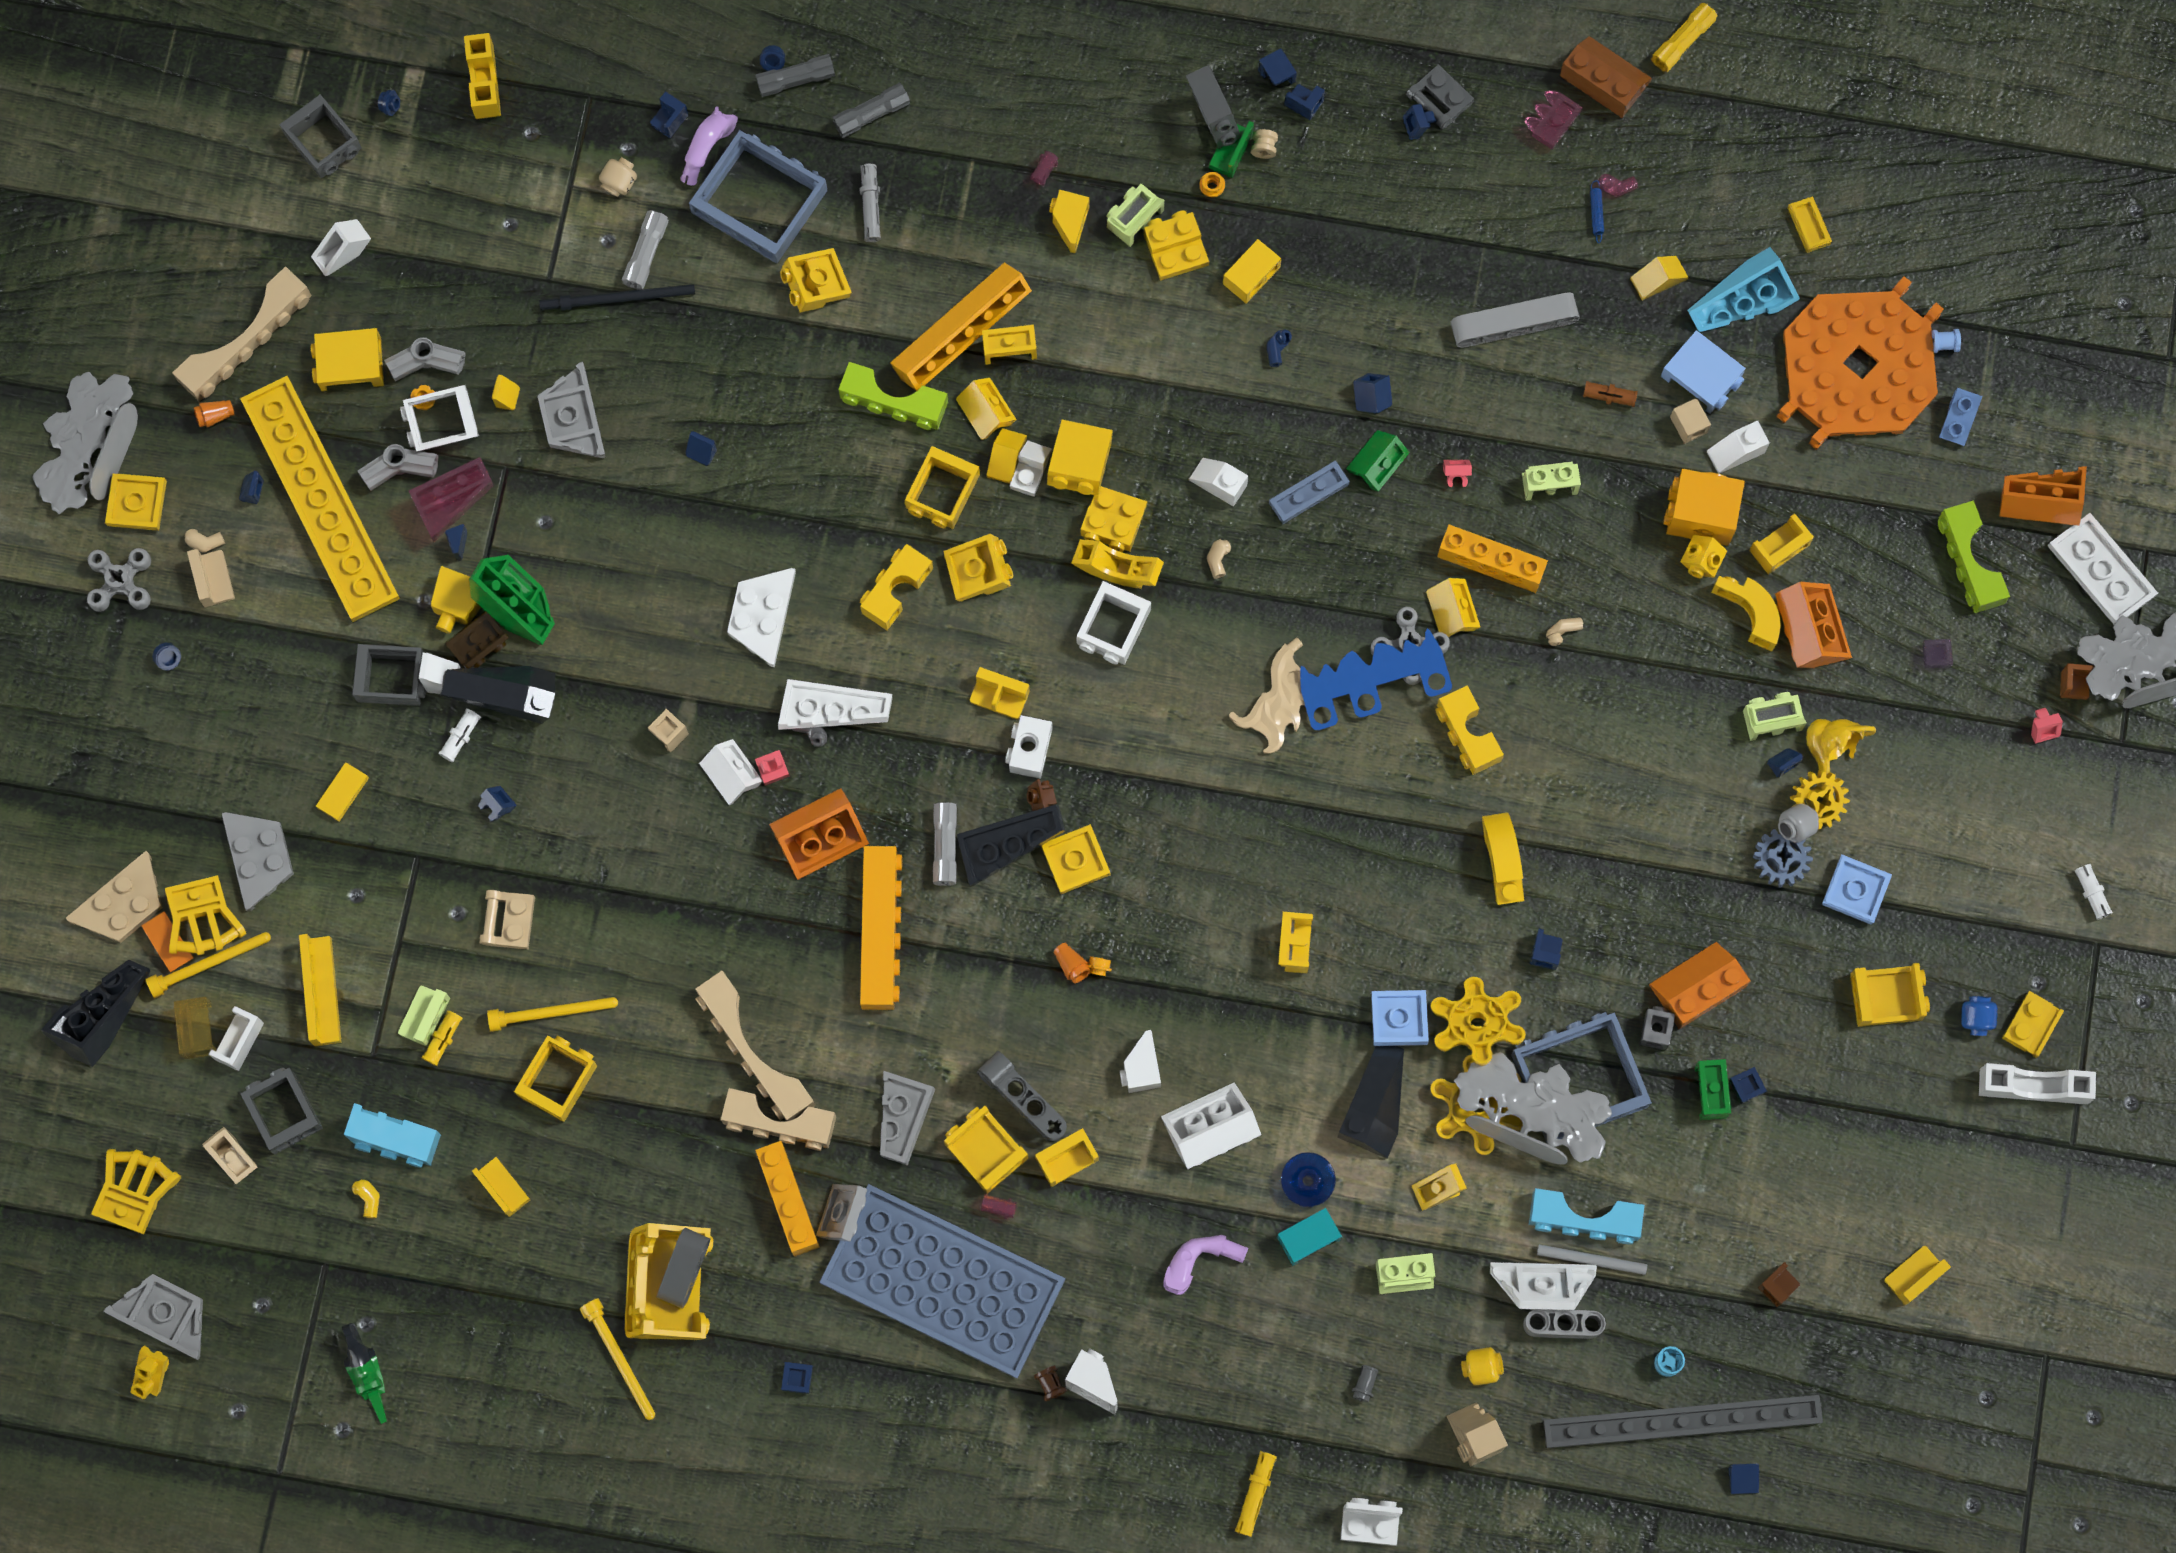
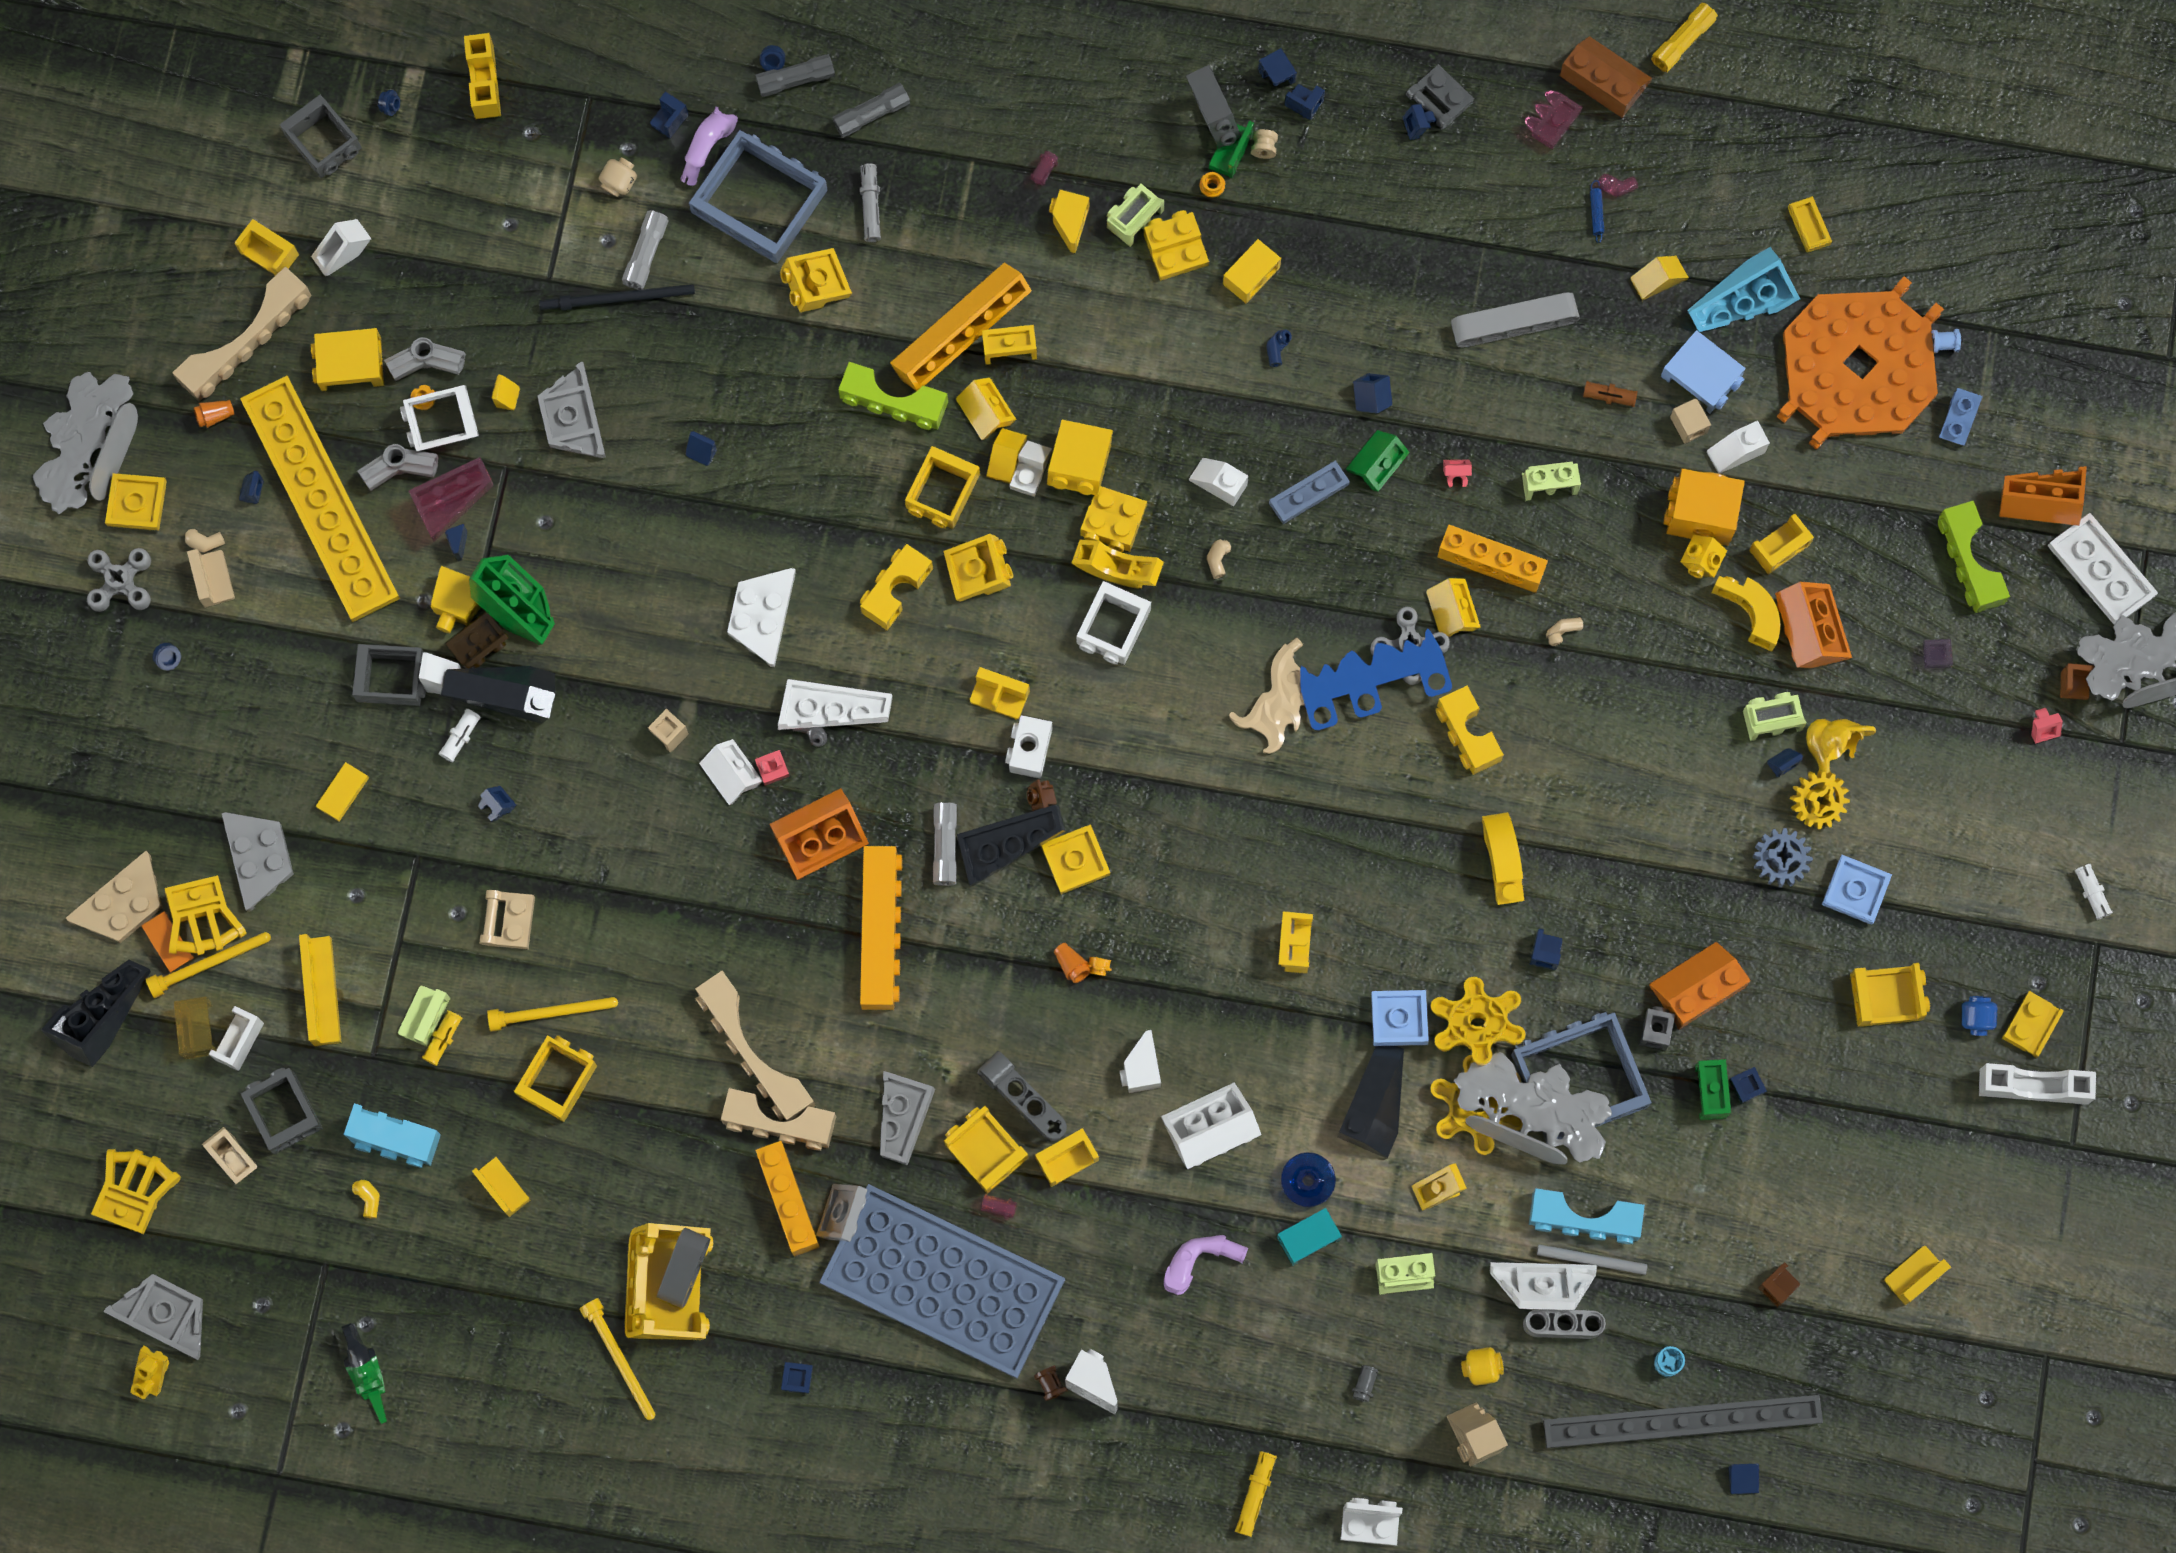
light grey head [1778,804,1819,843] -> none
none -> yellow panel [235,219,299,276]

